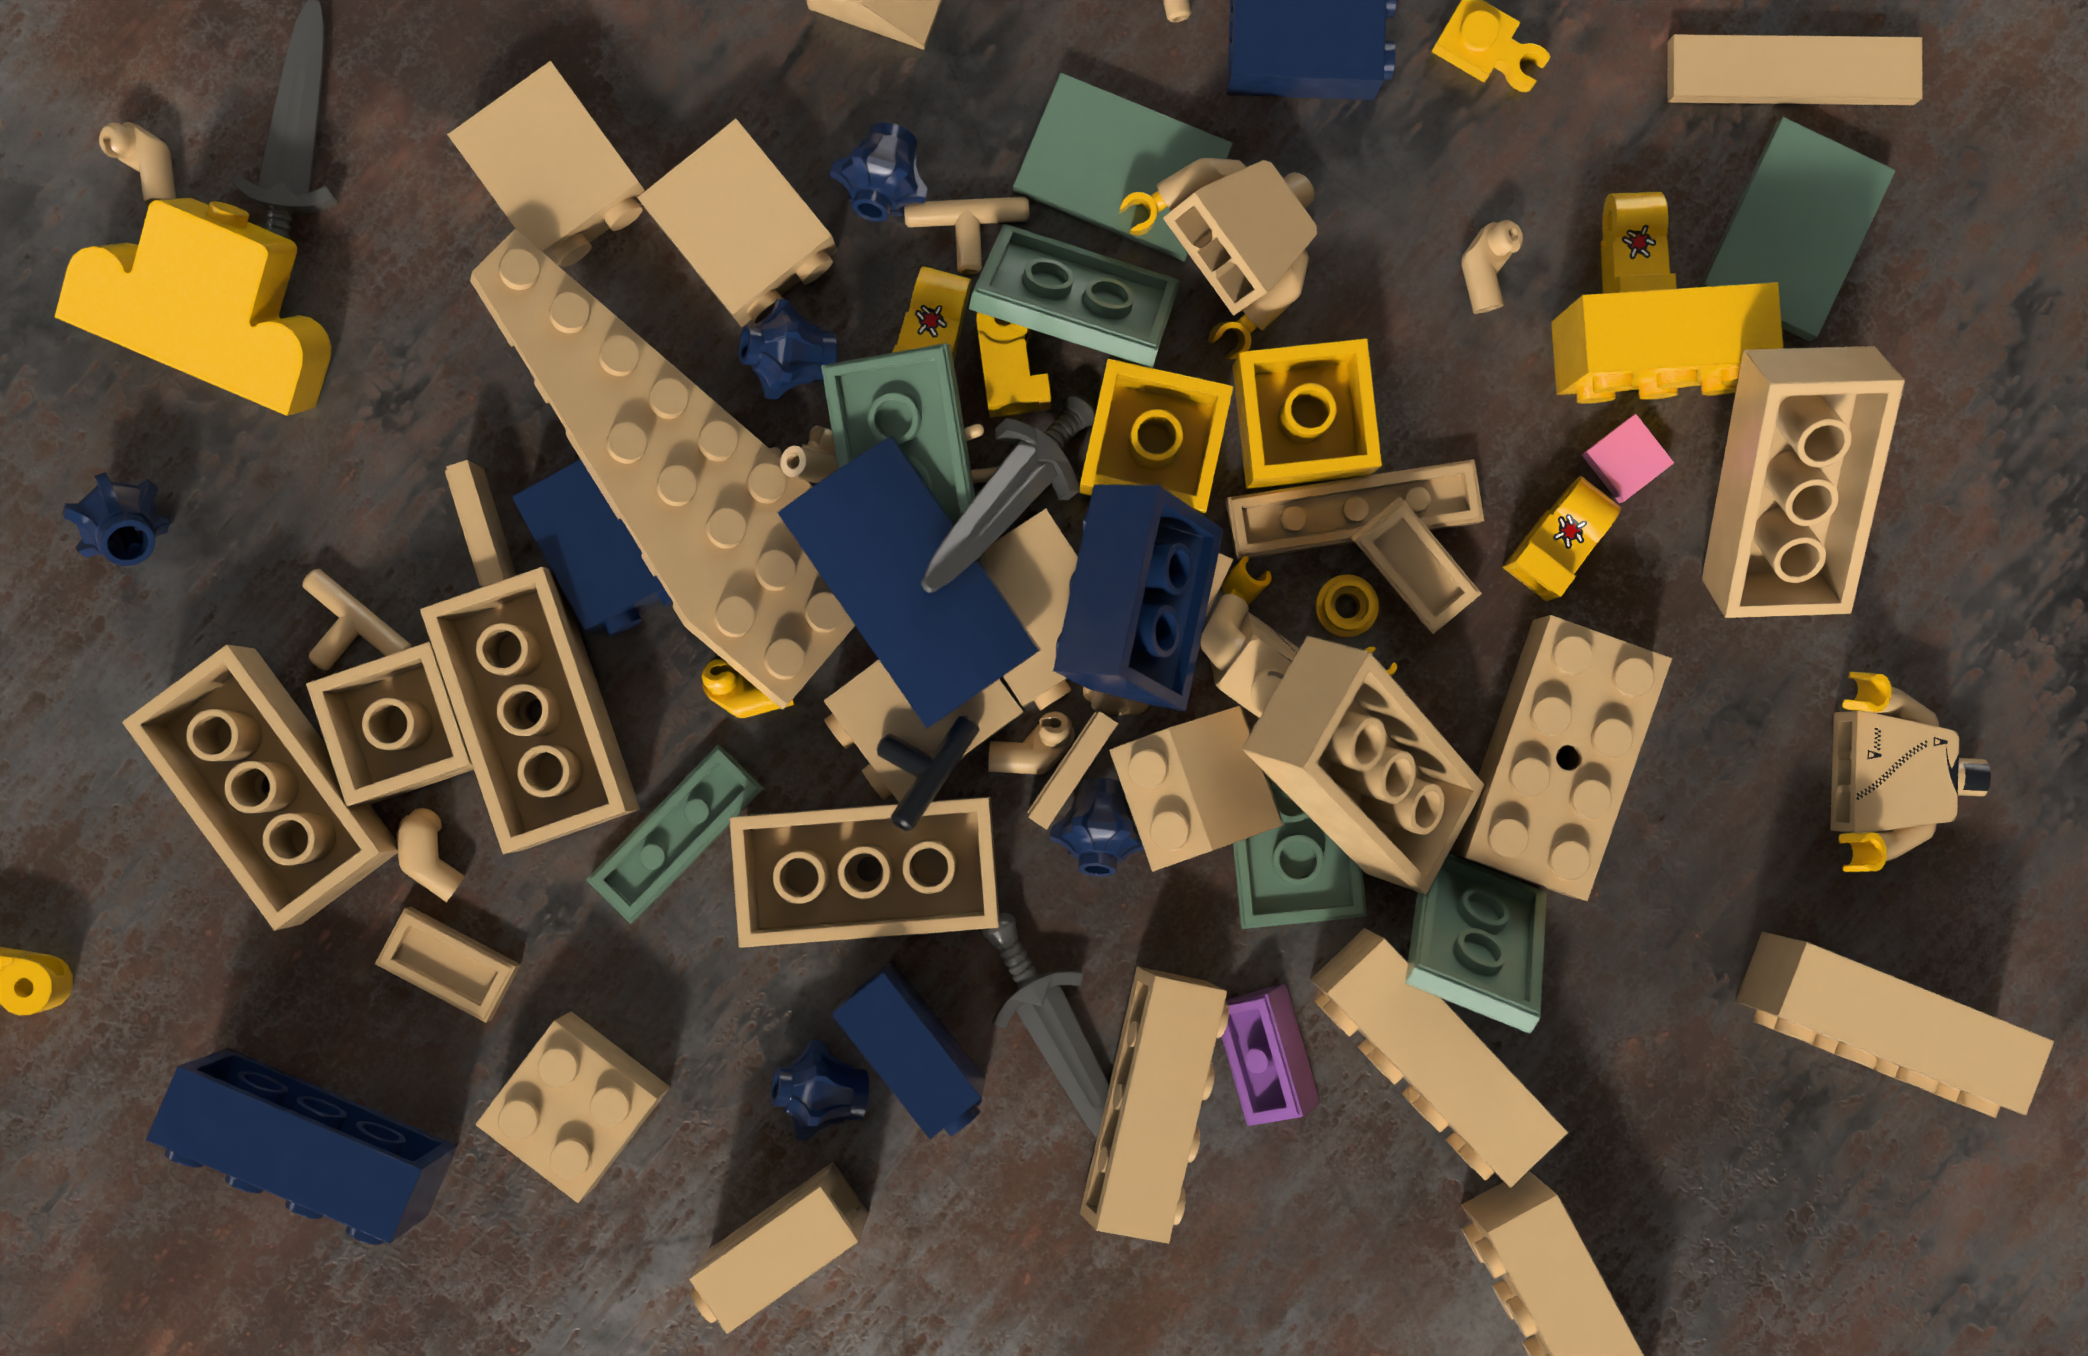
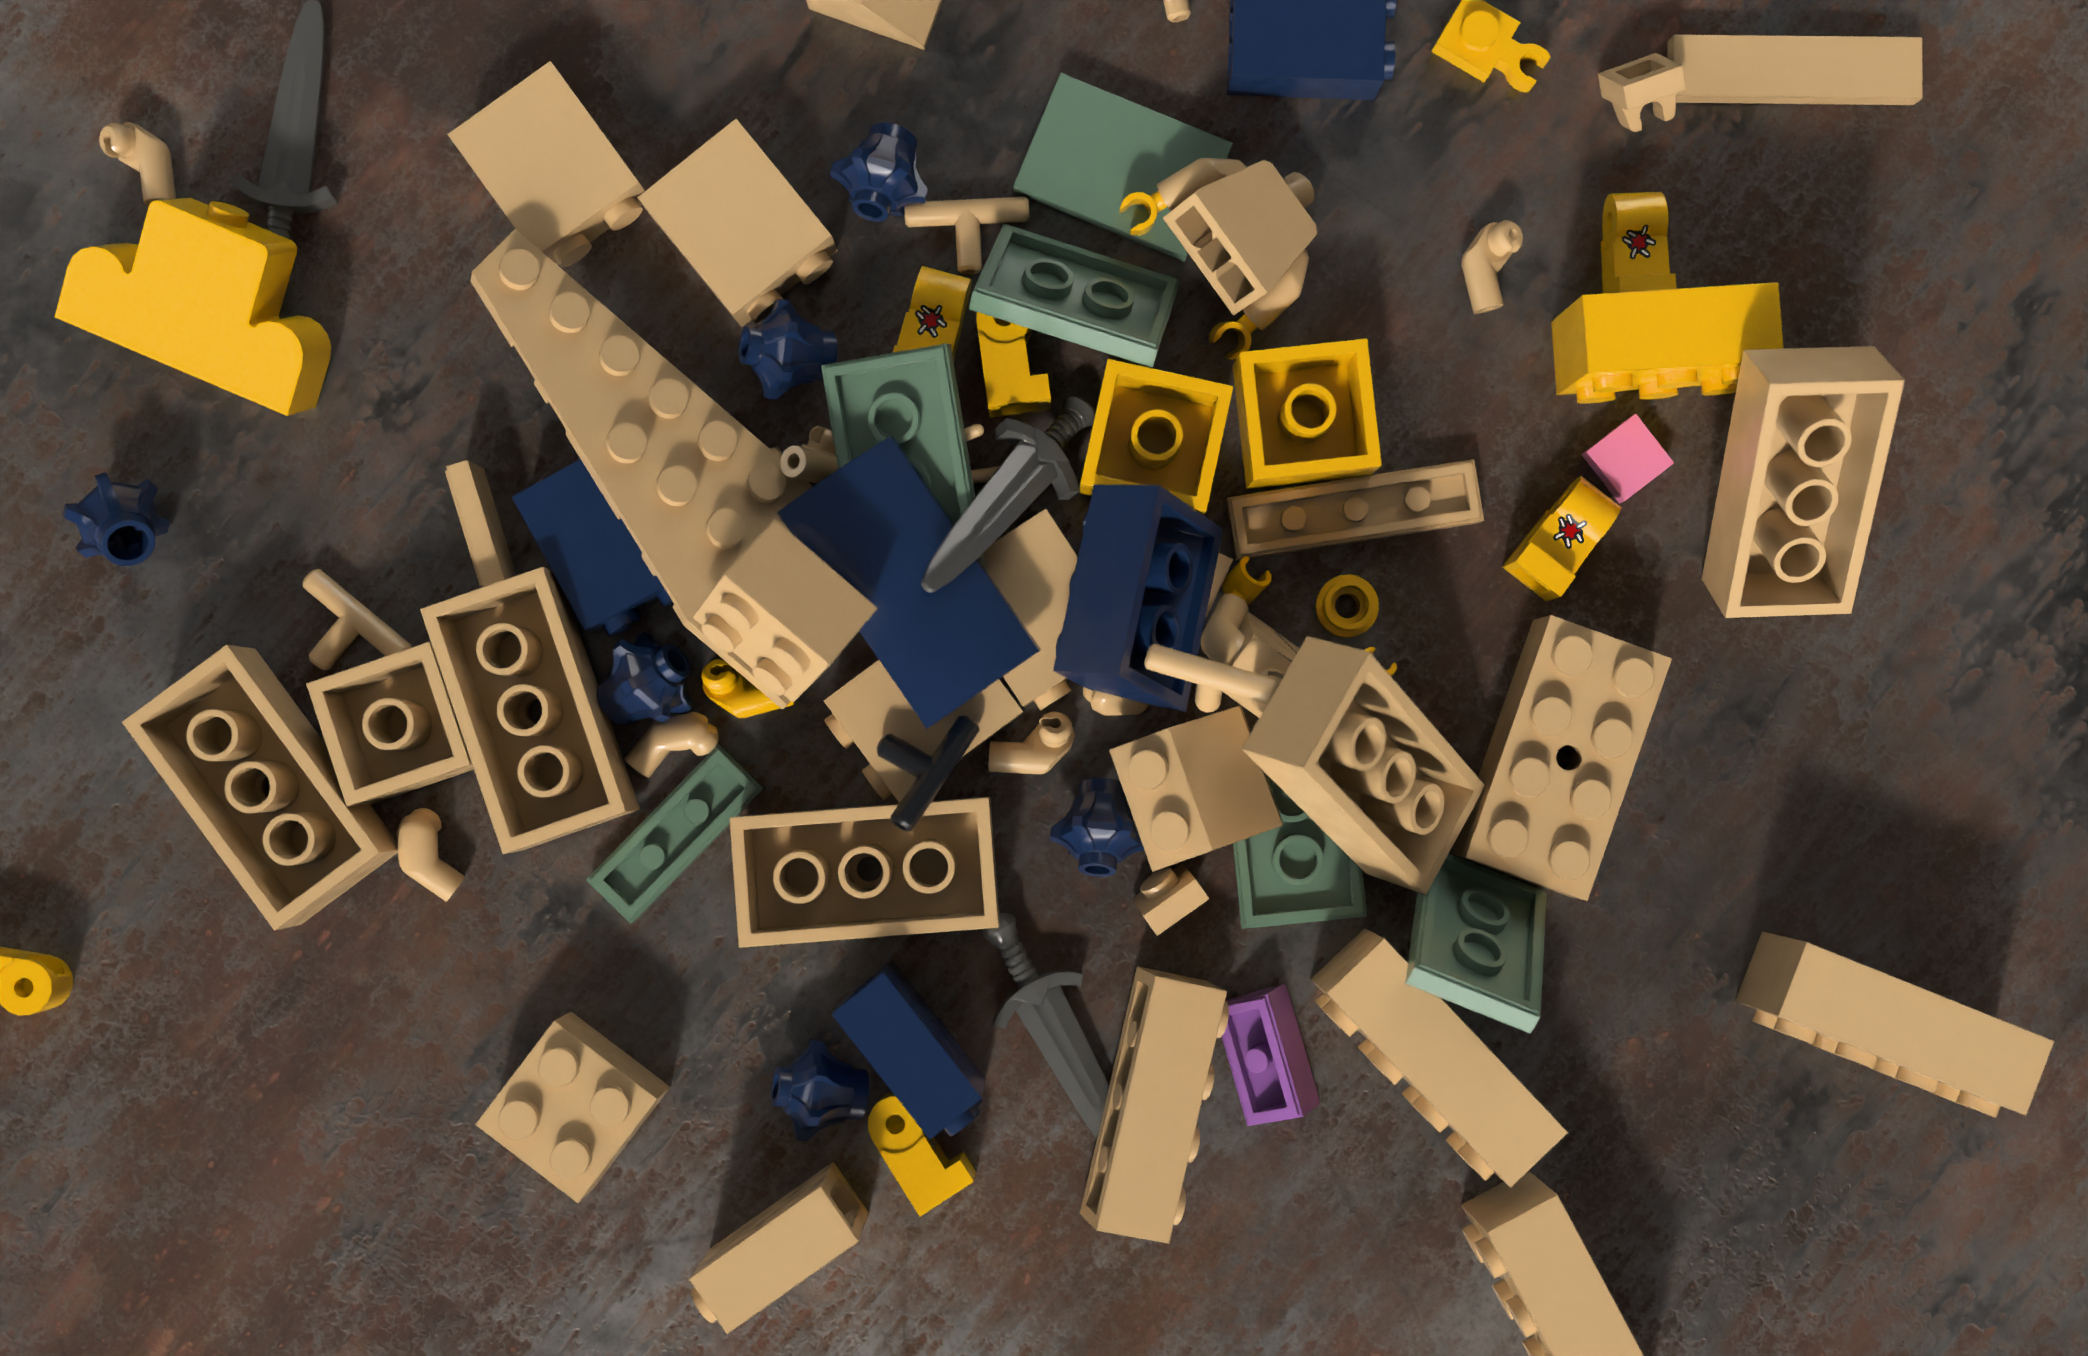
dark blue brick [146,1048,458,1245] -> none
tan tile [375,907,521,1023] -> none
tan tile [1027,711,1118,830] -> none
tan tile [1351,497,1482,634] -> none
sand green tile [1698,117,1896,342] -> none
tan torso [1830,671,1991,872] -> none
none -> dark blue rock [597,632,694,726]
none -> tan arm [624,712,719,778]
none -> tan brick [693,519,878,702]
none -> yellow leg [868,1091,977,1216]
none -> tan plate [1132,863,1209,936]
none -> tan piece [1144,644,1278,712]
none -> tan tile [1598,53,1686,132]

